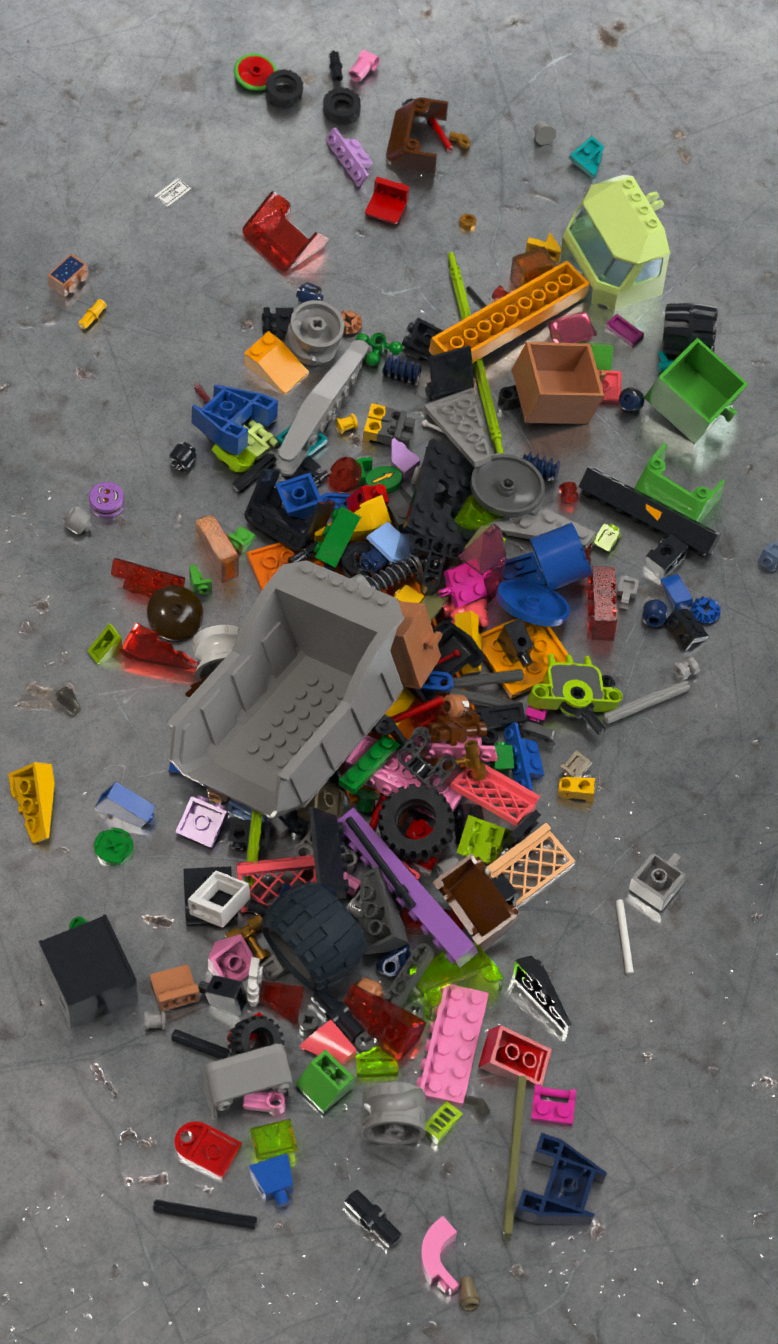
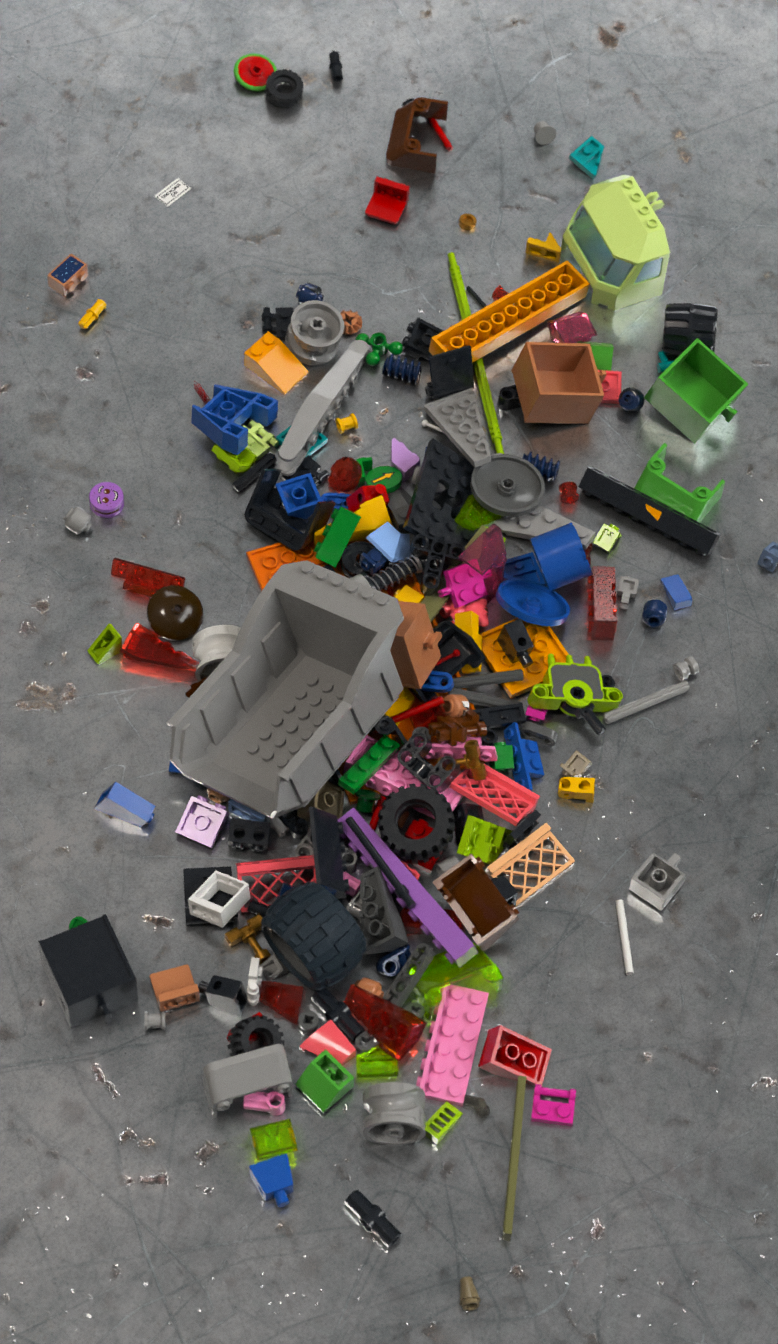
yellow wedge [8,762,55,844] -> none
clear smoke cone [55,686,82,716] -> none
green tile [94,827,134,866] -> none
black axle [153,1199,257,1229] -> none
black head [169,442,197,470] -> none
black axle [171,1029,230,1060] -> none
red tile [174,1121,242,1180] -> none
bright green bracket [189,564,212,594] -> none
clear orange slope [196,515,239,583] -> none
bright pink slope [208,934,254,981] -> none
bright green bracket [227,526,255,554] -> none
clear red windscreen [242,191,330,272] -> none
lime axle [244,809,263,887] -> none
black axle [287,541,318,563] -> none
black tyre [323,87,361,125] -> none
lavender bracket [326,128,373,187] -> none
bright pink piece [349,50,380,82] -> none
dark grey hips [362,403,416,445] -> none
bright pink arch [421,1216,459,1296] -> none
pearl gold arm [448,131,471,149] -> none
clear orange brick [510,247,554,289] -> none
black wedge [512,955,572,1035] -> none
dark blue wedge [514,1132,607,1225] -> none
magenta tile [605,314,644,347] -> none
black brick [645,534,688,579] -> none
black bracket [664,608,709,650] -> none
blue gear [691,596,721,624] -> none

